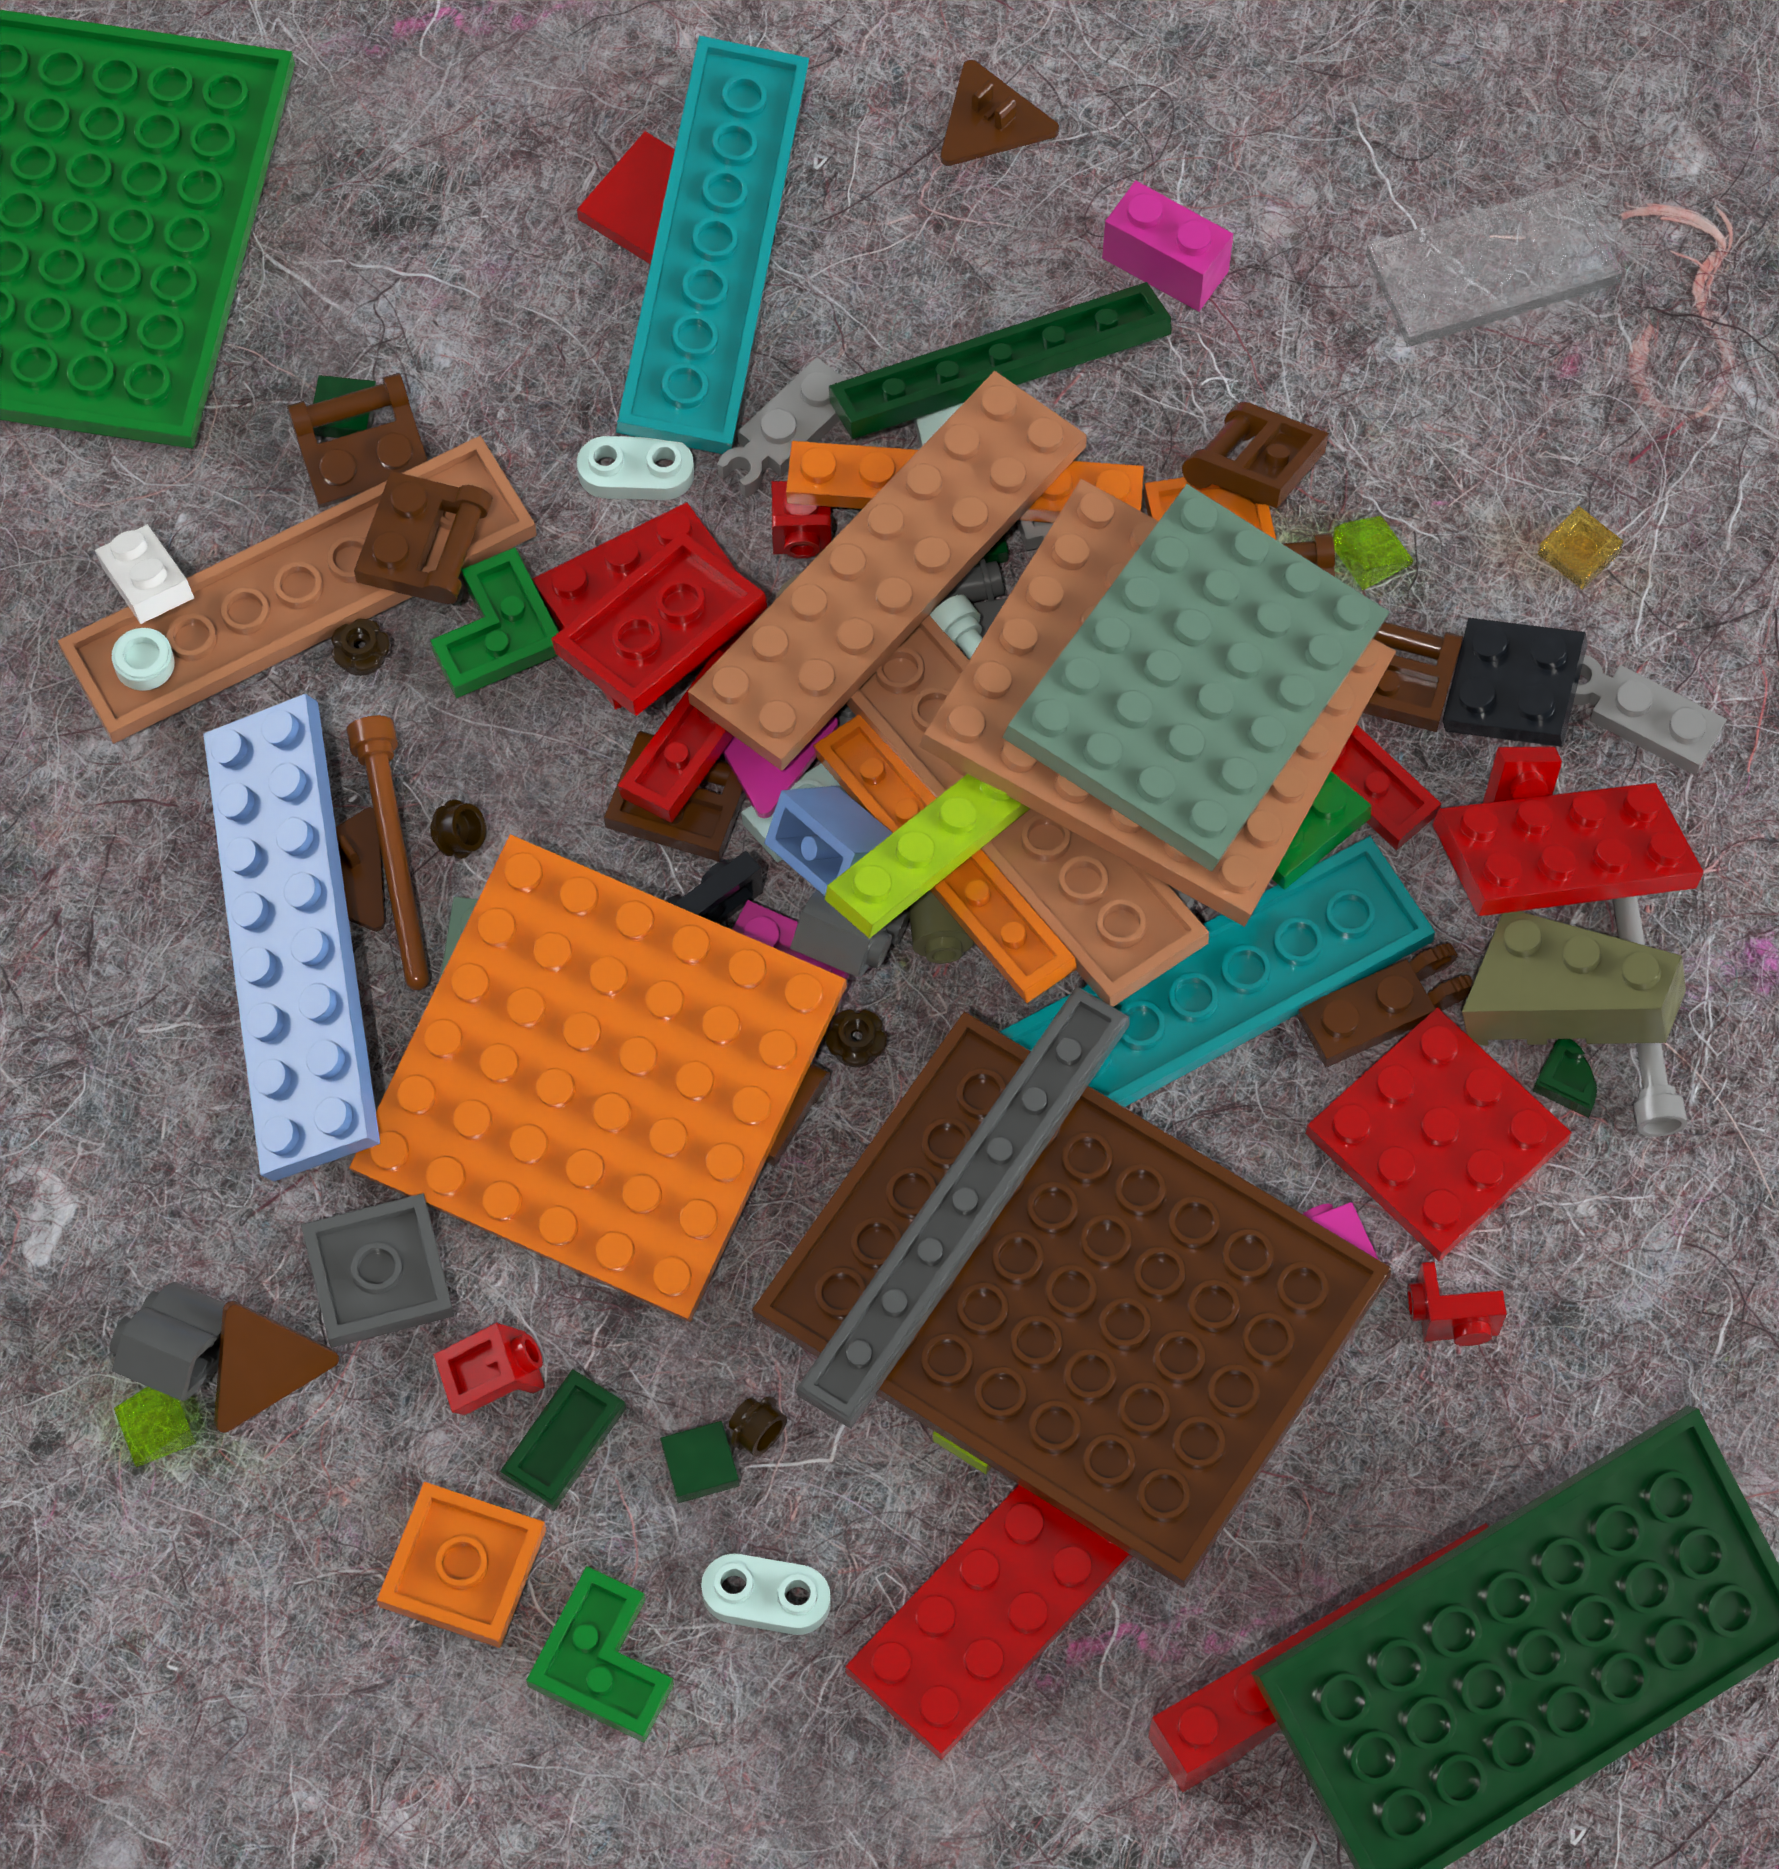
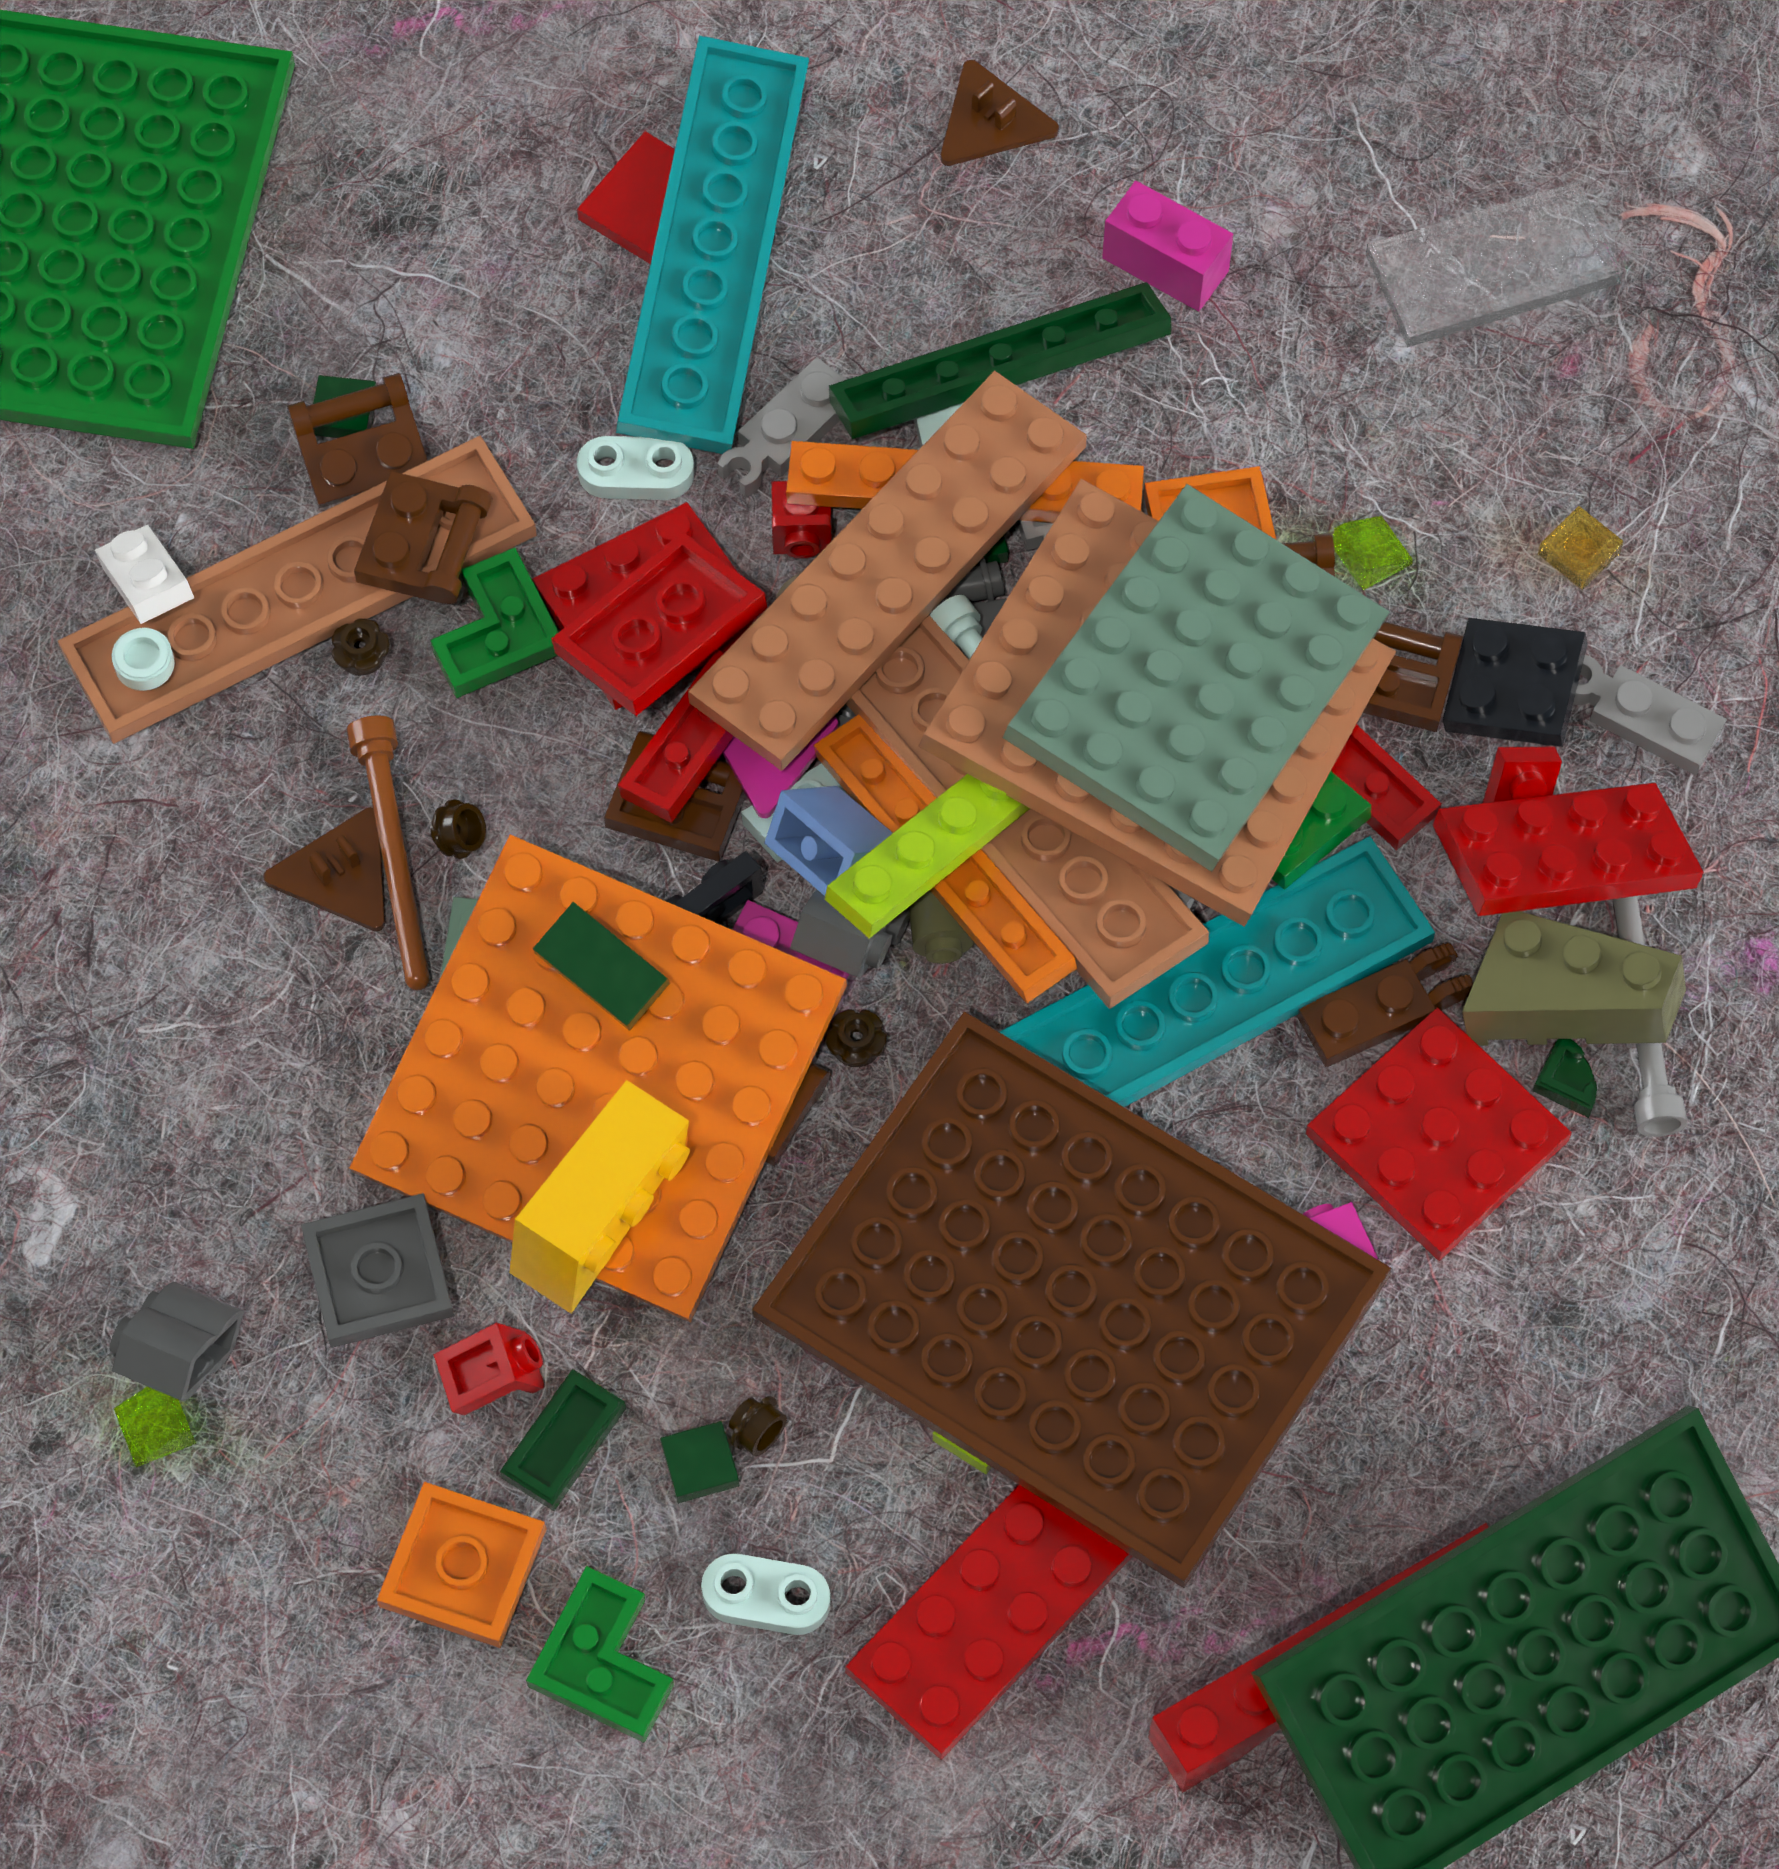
plate [203,694,380,1181] -> none
reddish brown piece [214,1301,339,1433] -> none
dark grey tile [796,986,1129,1429] -> none
reddish brown plate [1182,402,1329,509] -> none
red bracket [1407,1262,1507,1346] -> none
none -> yellow wedge [509,1080,690,1314]
none -> dark green tile [533,902,670,1031]

